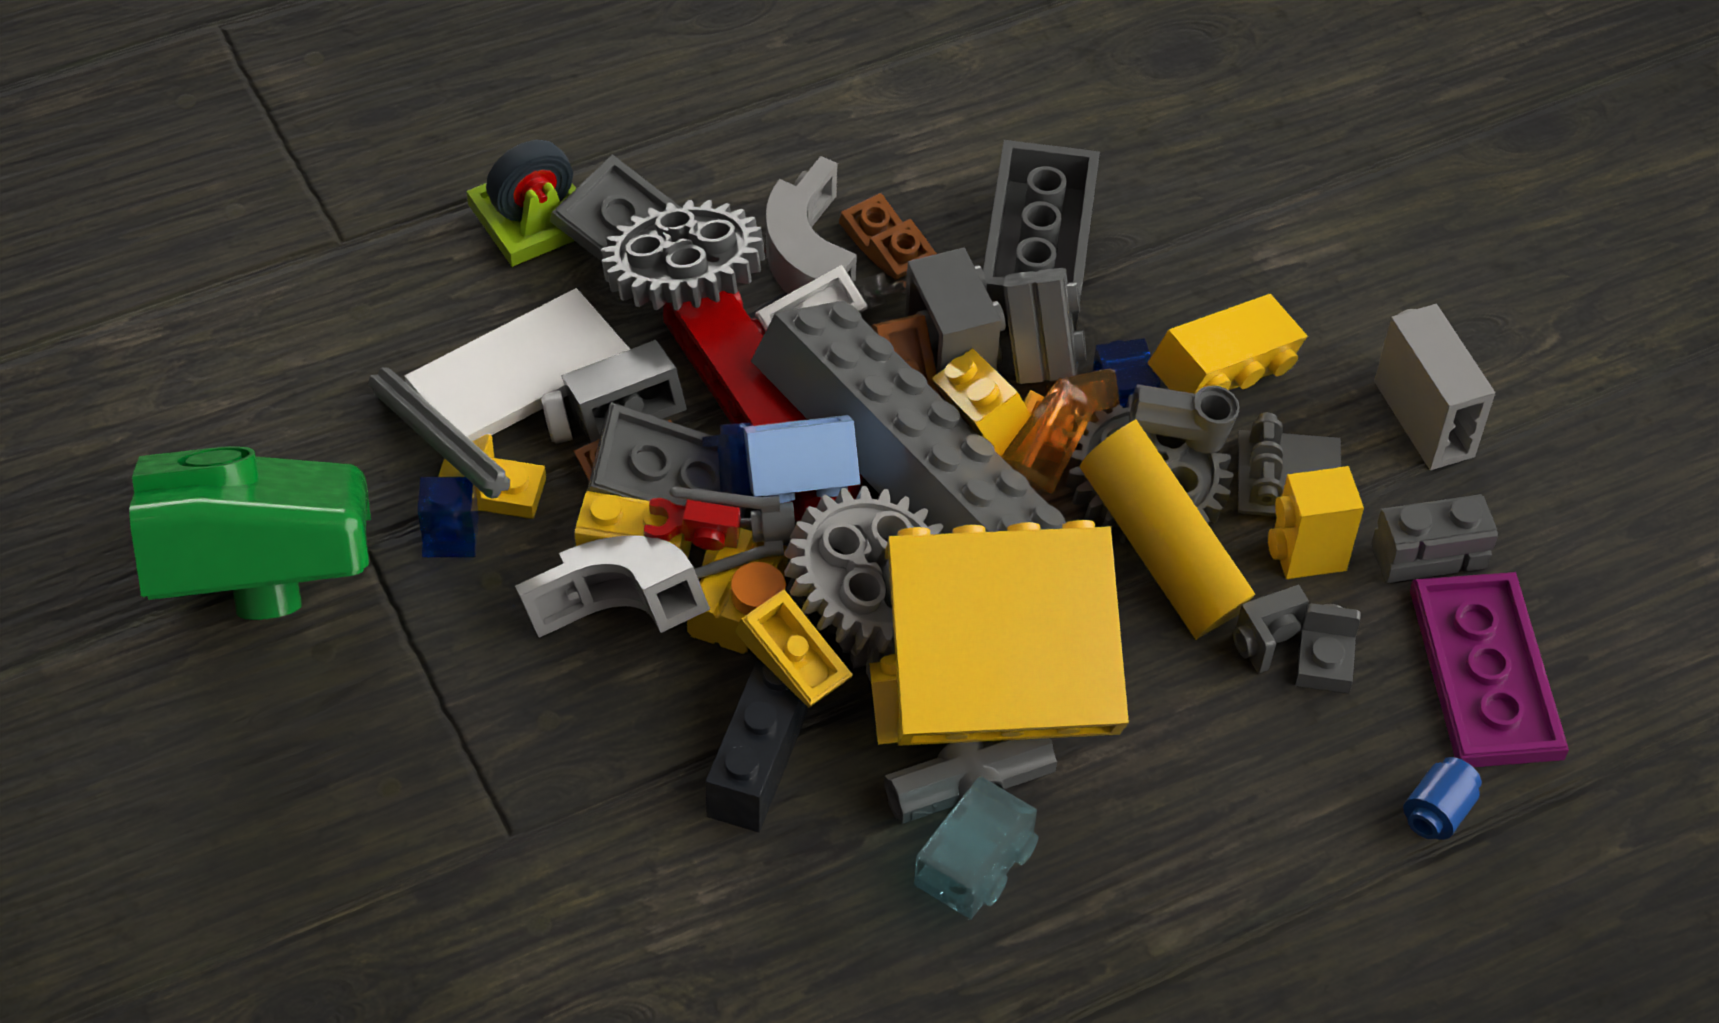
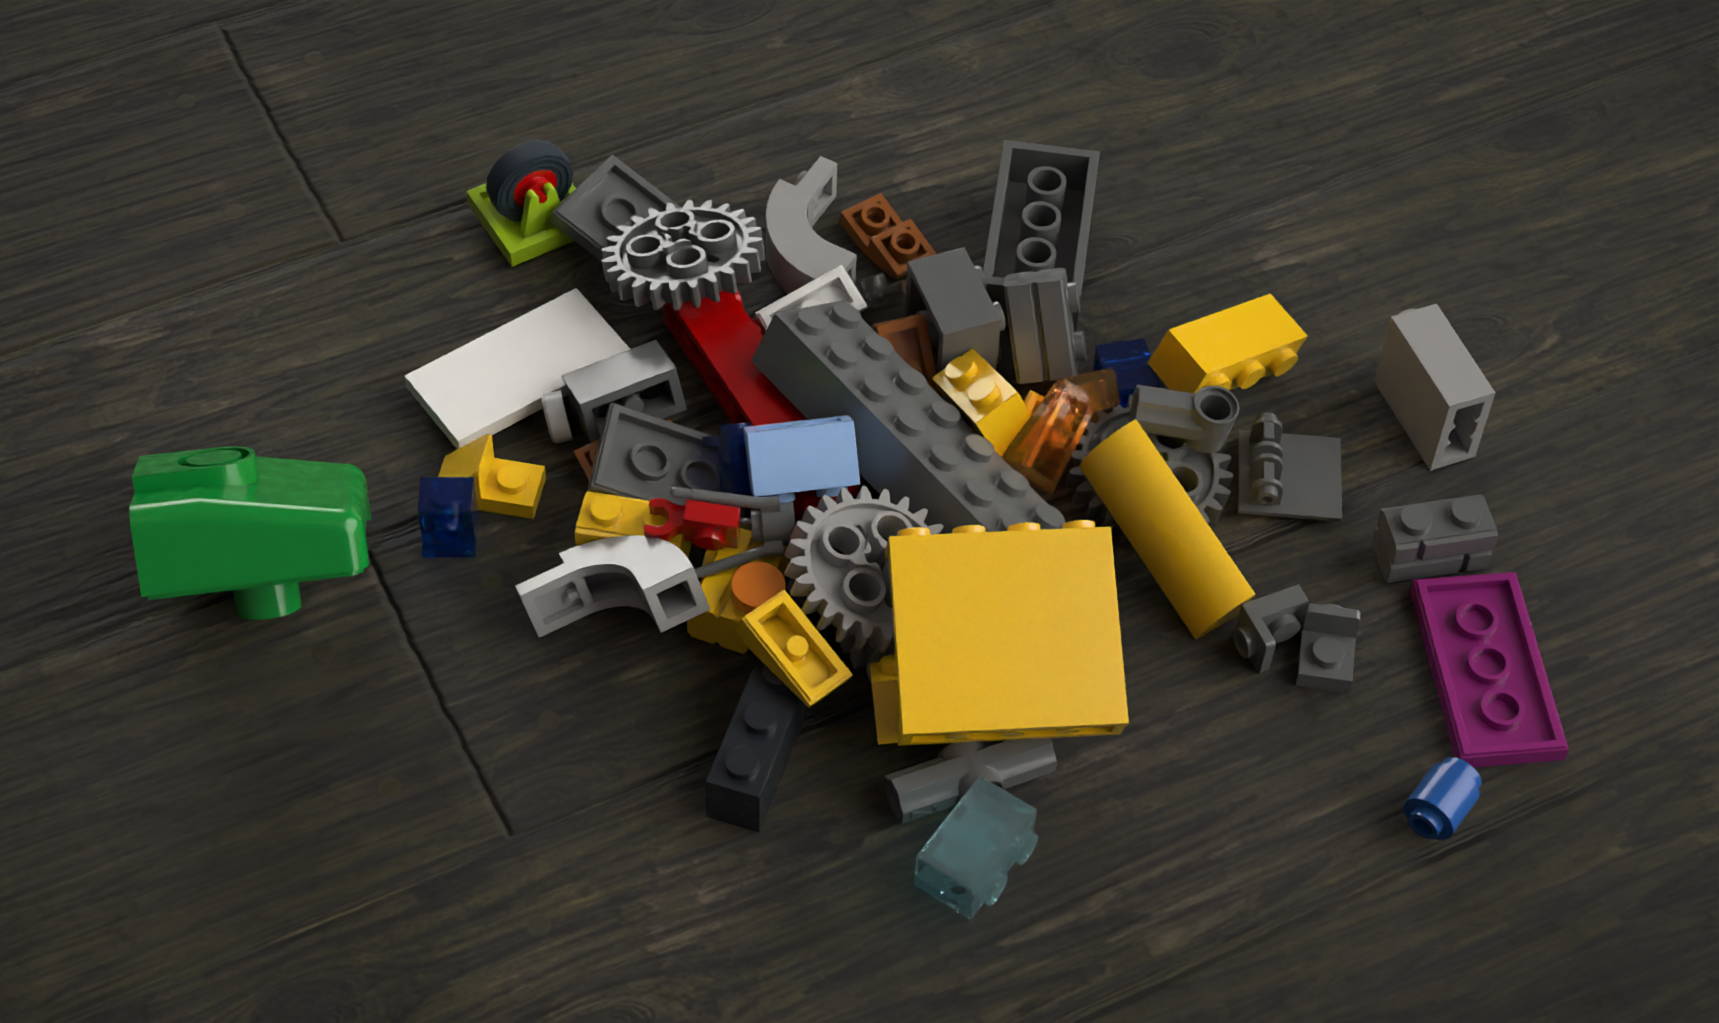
dark grey axle [369,368,510,498] -> none
yellow brick [1268,466,1364,579] -> none

